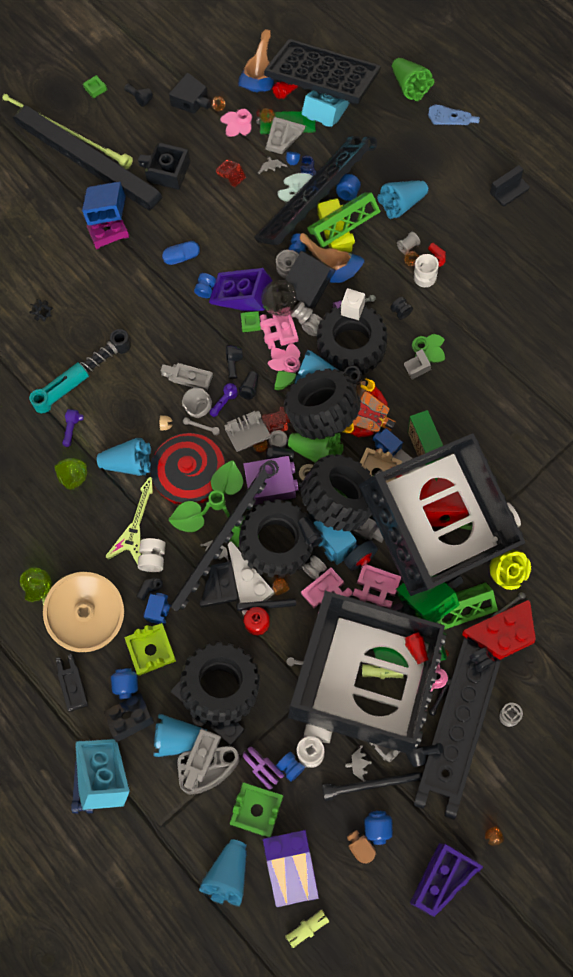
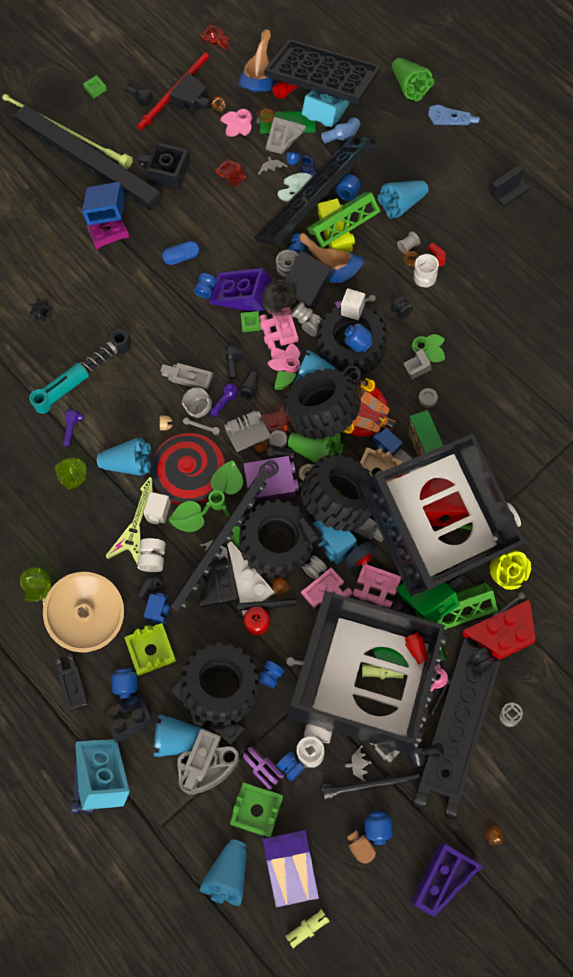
none -> red bar [137,52,209,130]
none -> white brick [144,492,171,524]
none -> clear red plate [200,24,230,50]
none -> blue wheel [259,660,284,689]
none -> medium blue arm [321,118,361,144]
none -> blue head [344,324,373,352]
none -> light grey tile [419,388,438,408]

